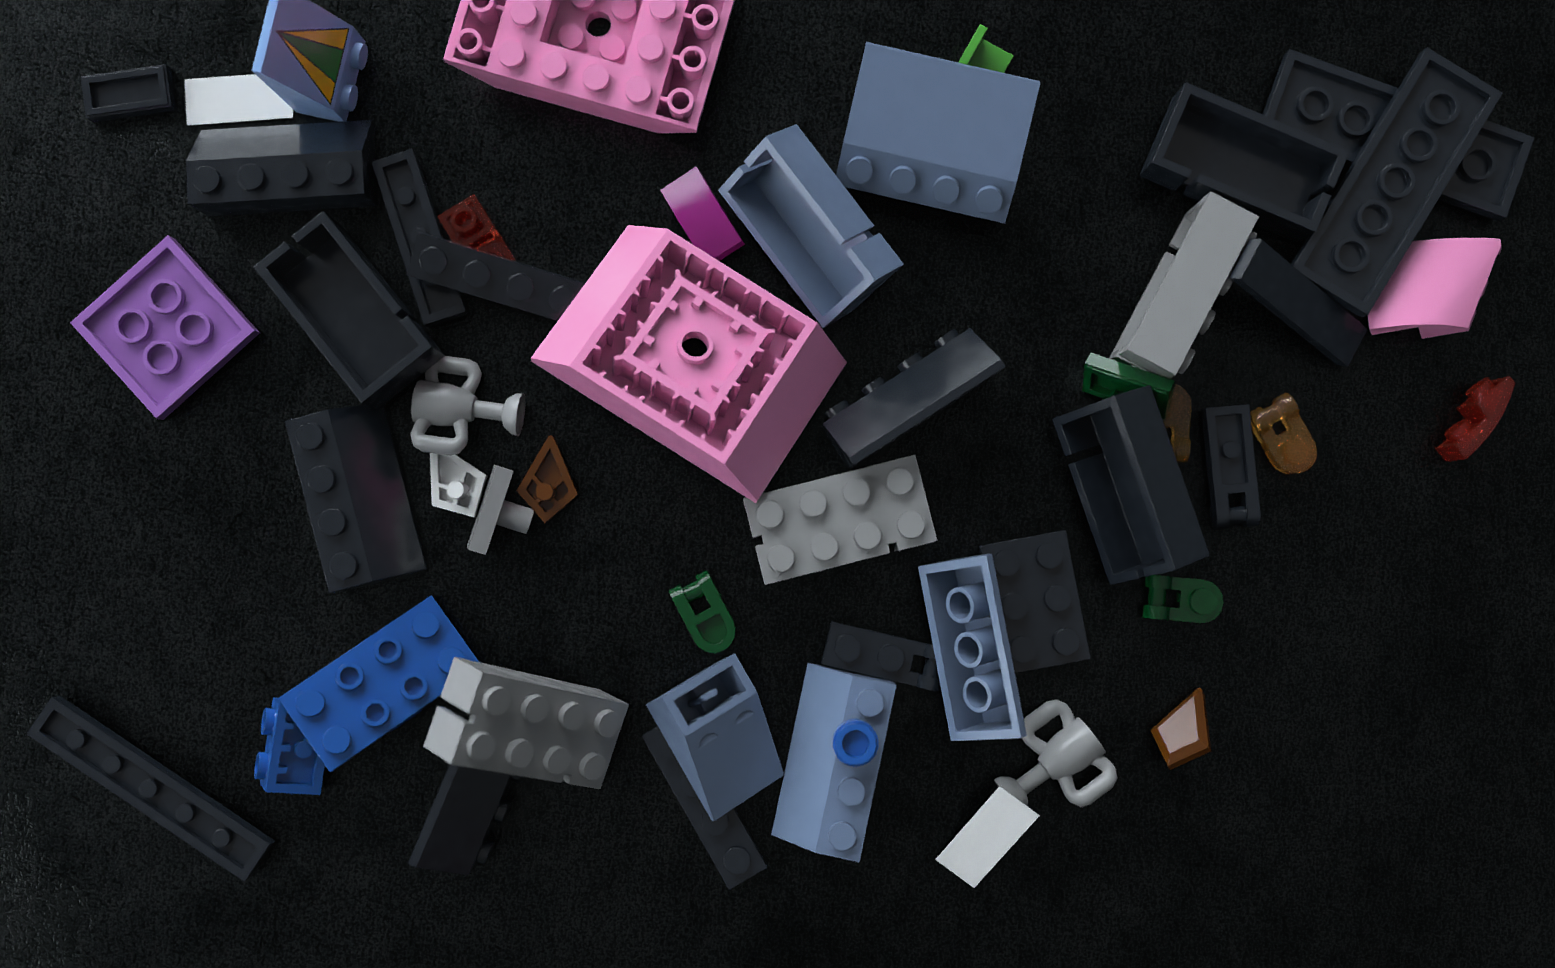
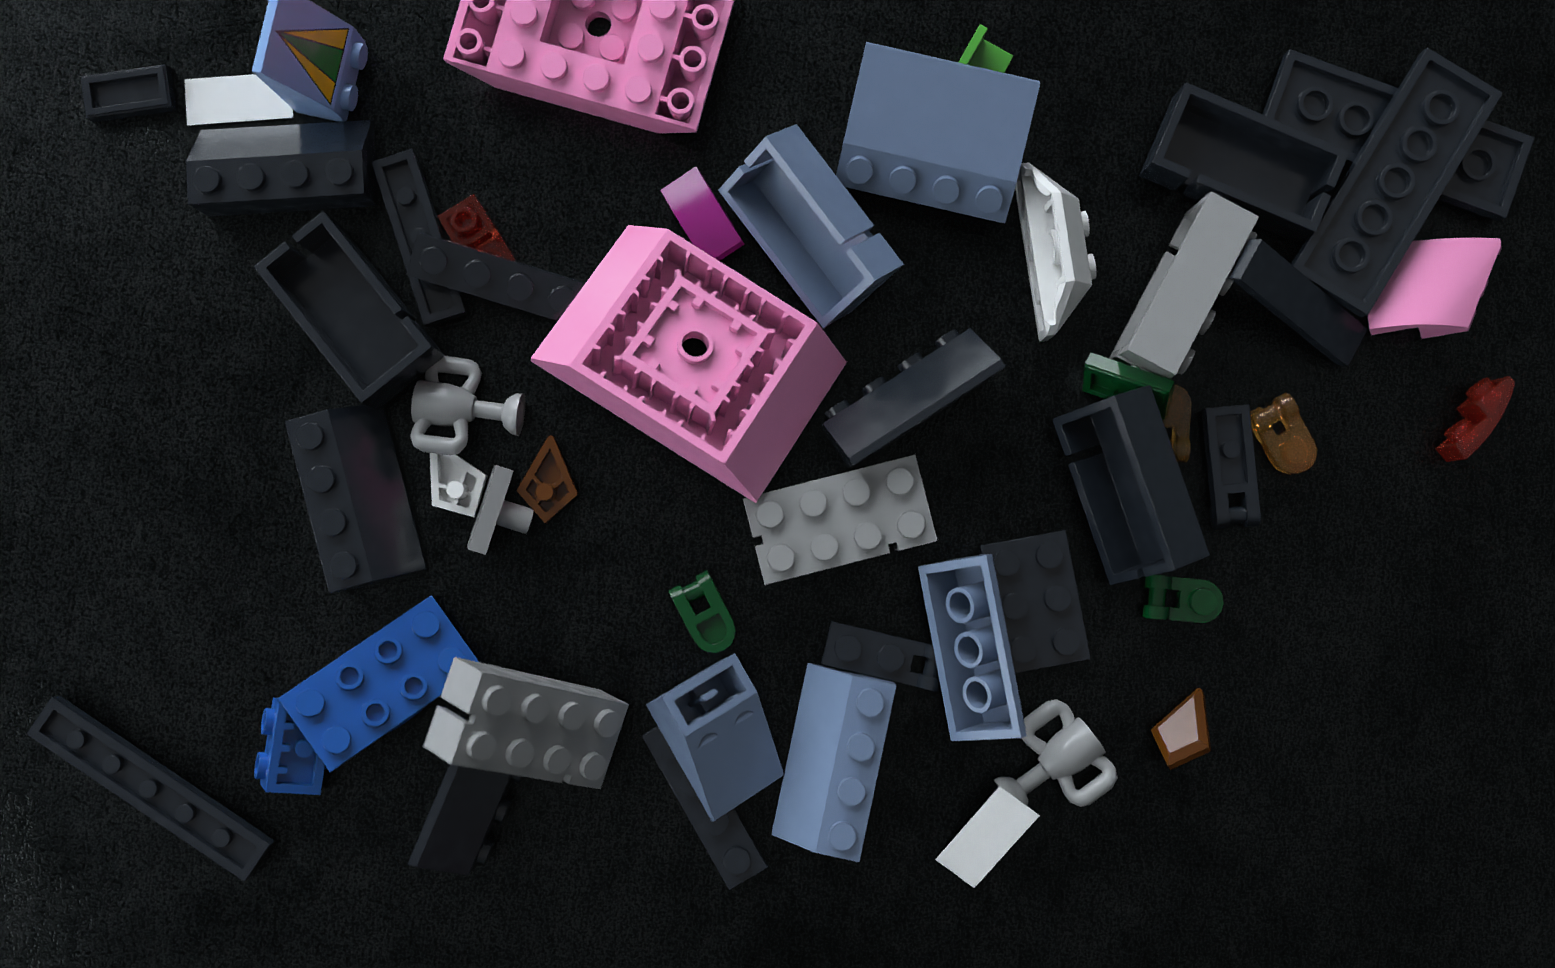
medium lavender plate [70,235,260,420] -> none
blue tile [832,719,879,767] -> none
none -> white wedge [1015,162,1096,342]

